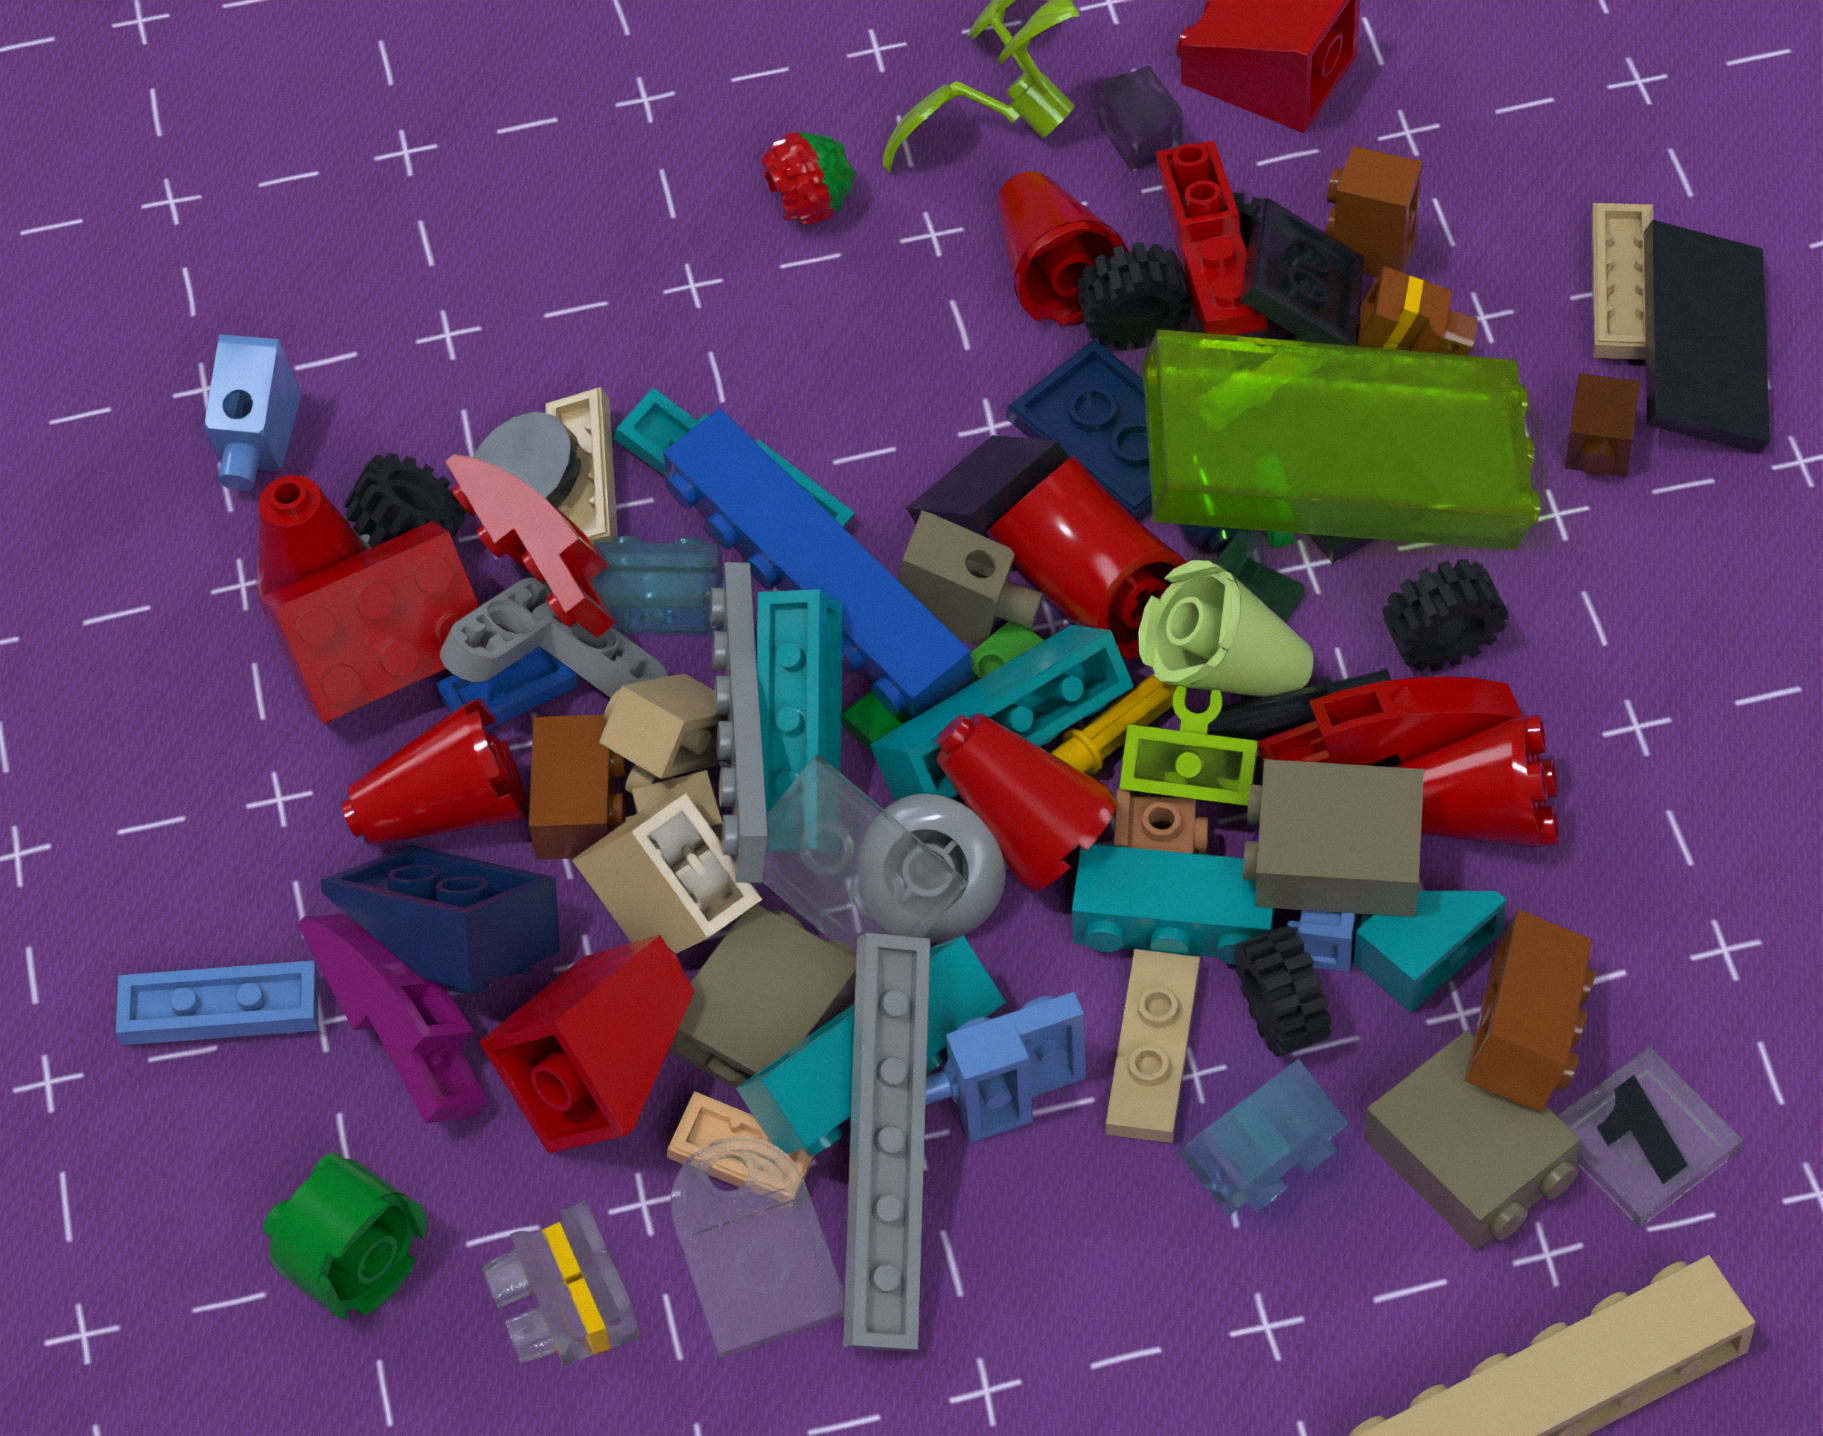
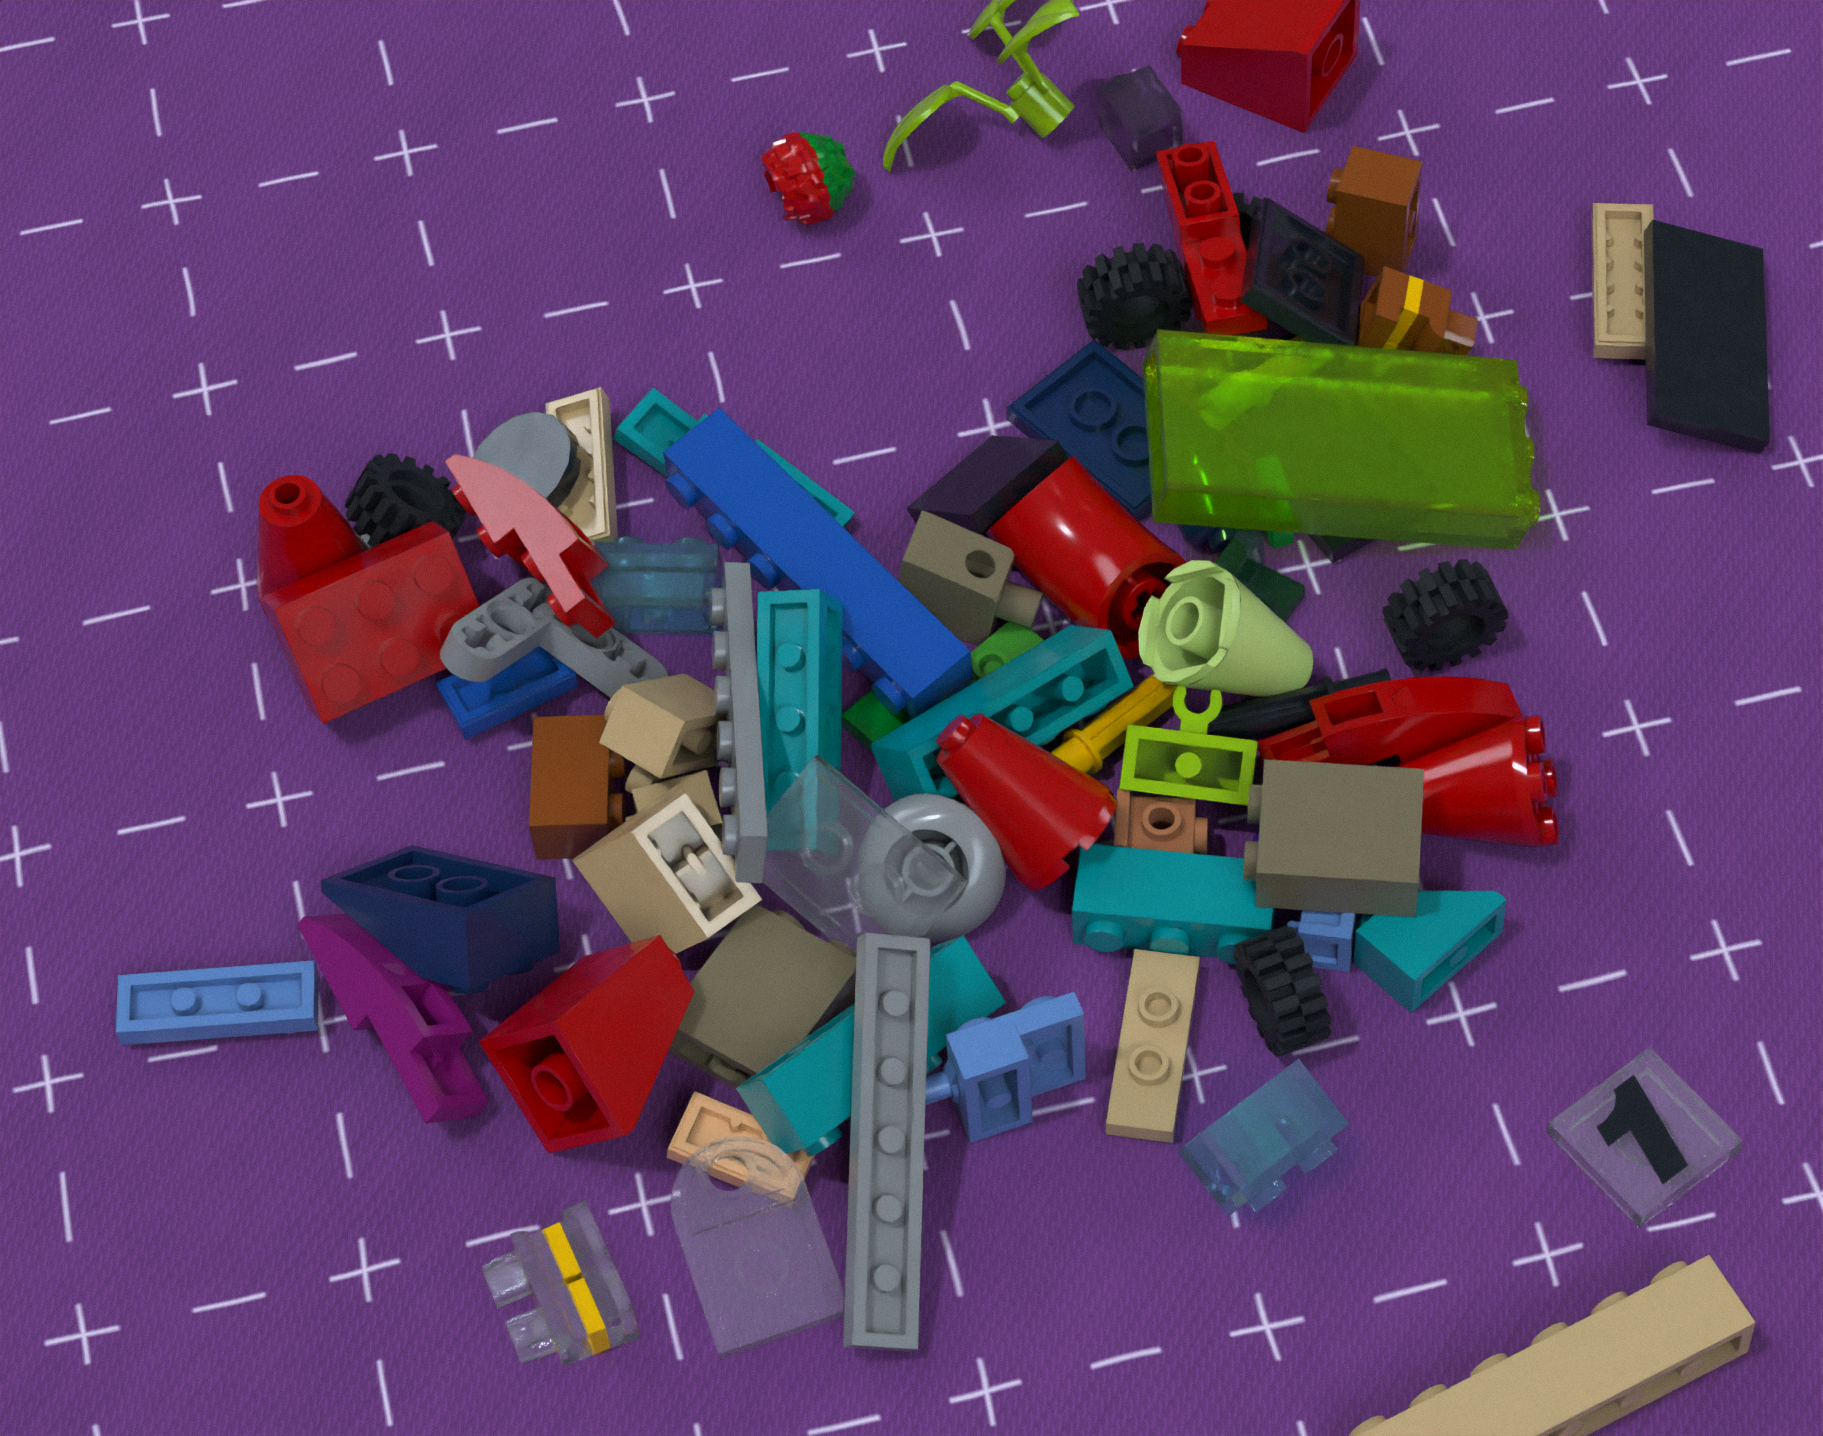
medium blue torso [205,334,302,491] -> none
green brick [263,1152,427,1319] -> none
red cone [341,698,528,845] -> none
red cone [997,171,1129,326] -> none
dark tan brick [1364,1030,1581,1251] -> none
dark orange brick [1464,909,1596,1112] -> none
reddish brown brick [1565,373,1640,477] -> none

